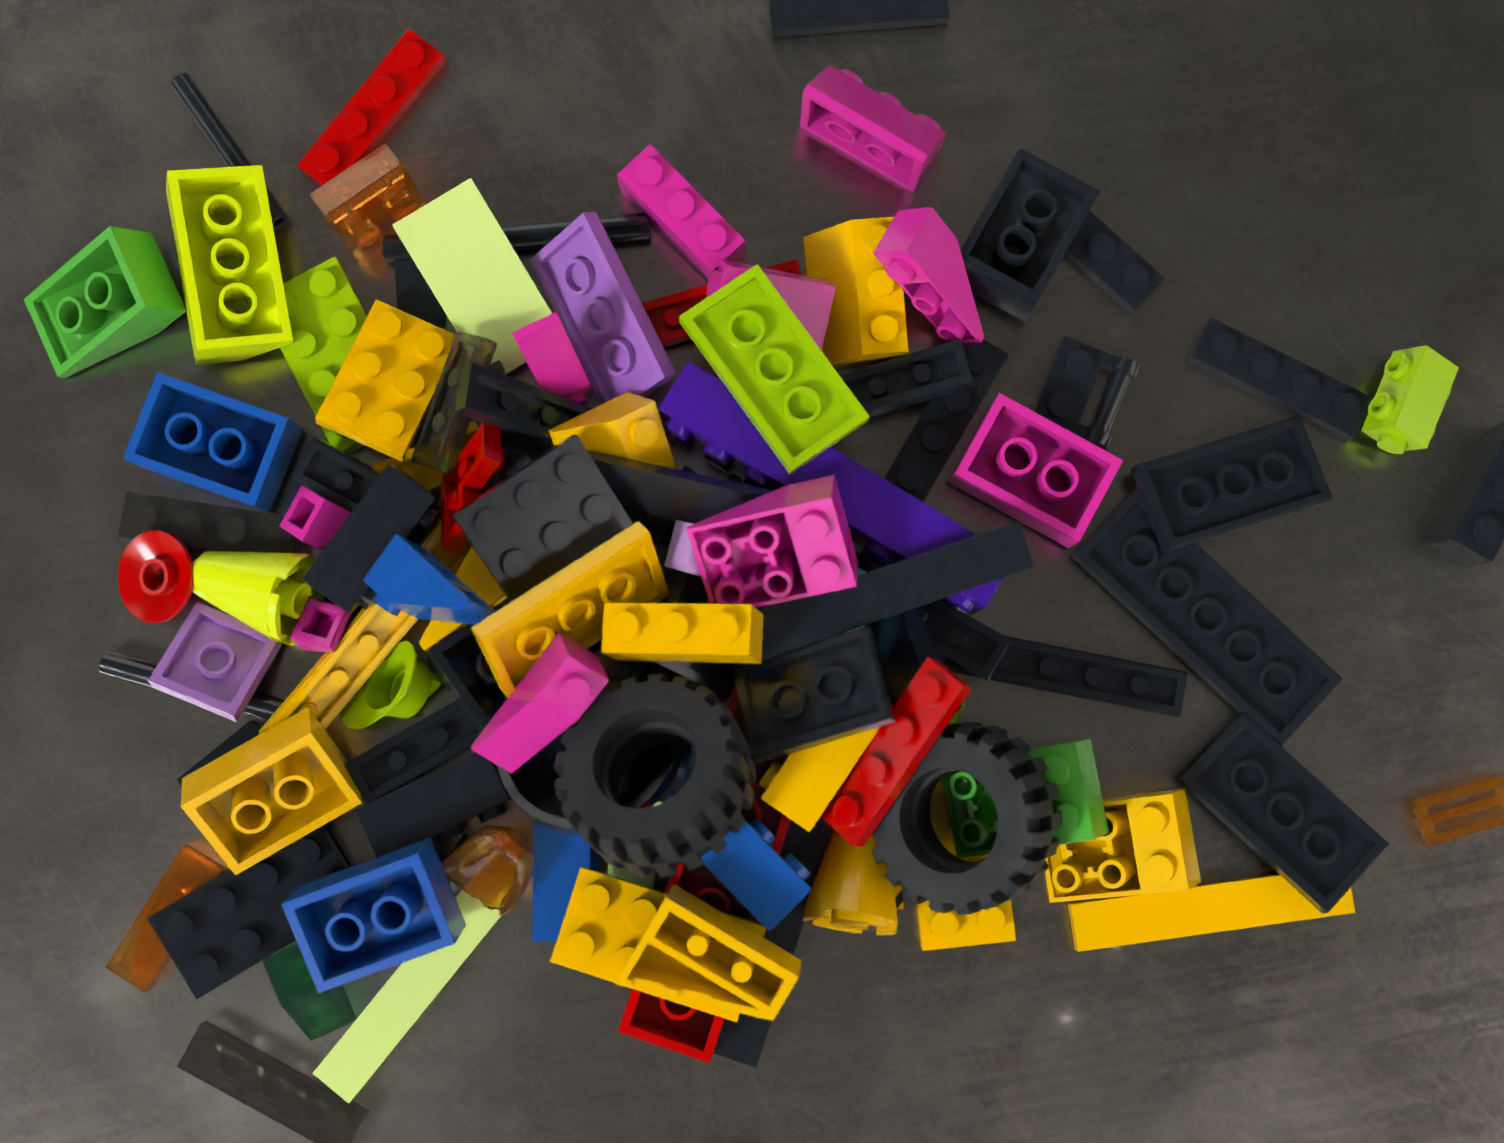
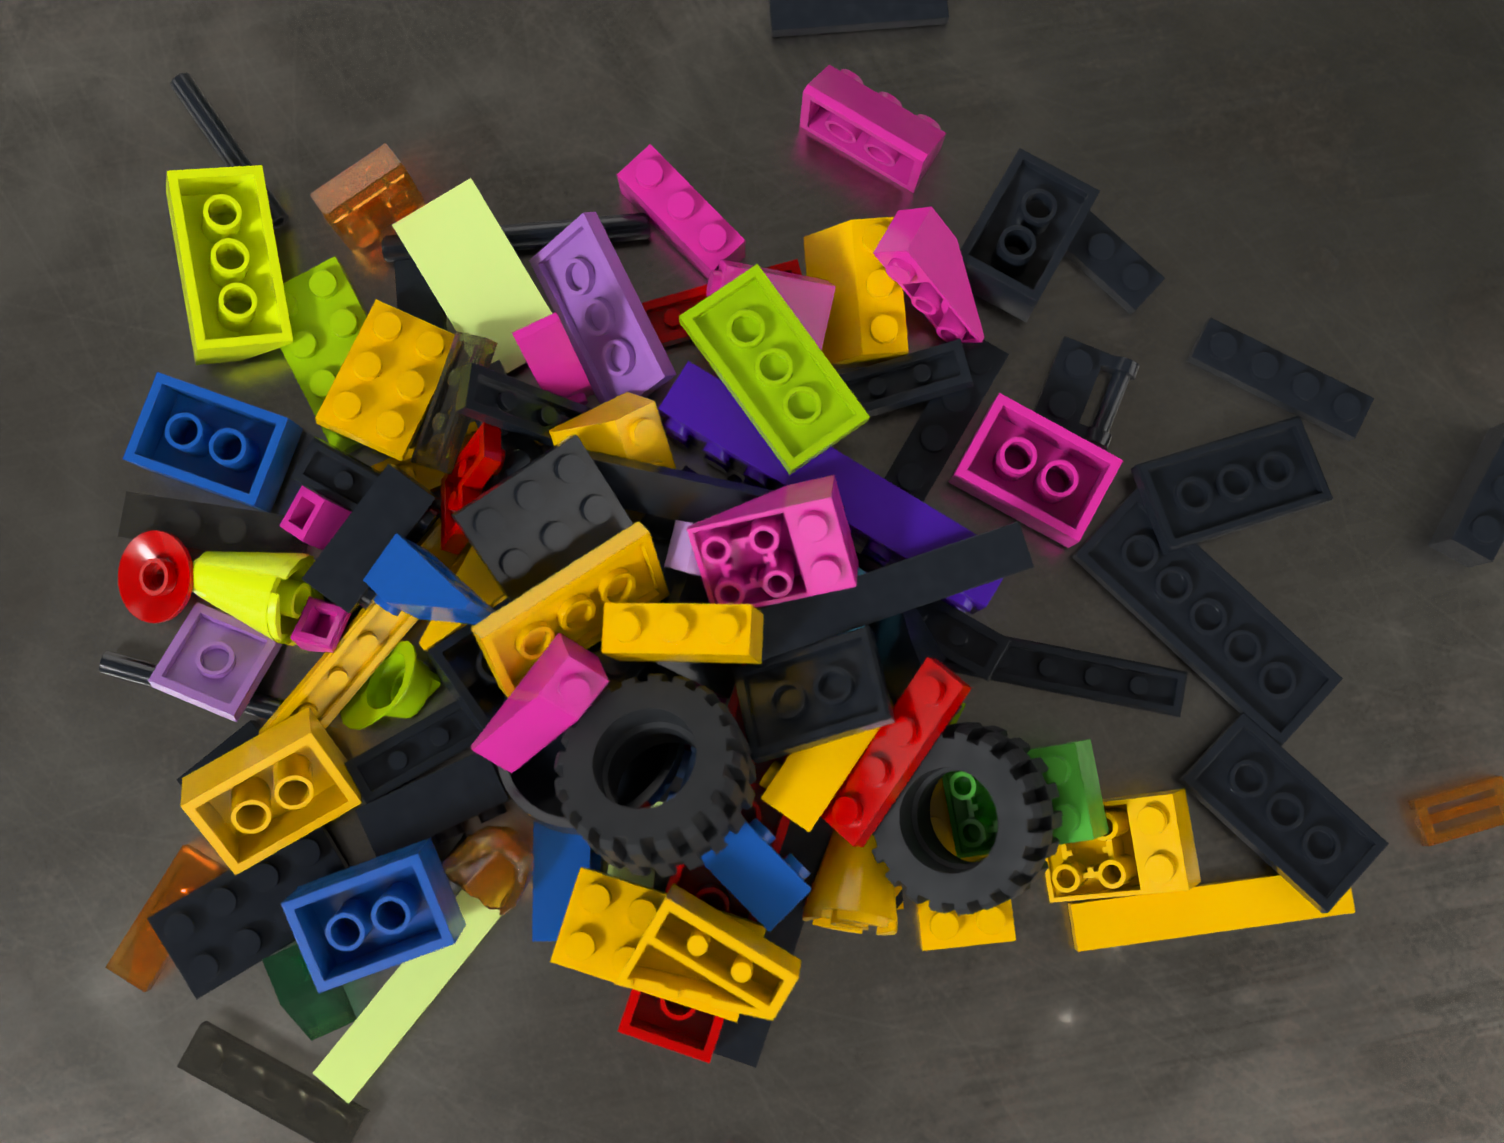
bright green slope [24,226,187,378] -> none
red plate [297,28,447,197] -> none
lime brick [1361,345,1459,454] -> none

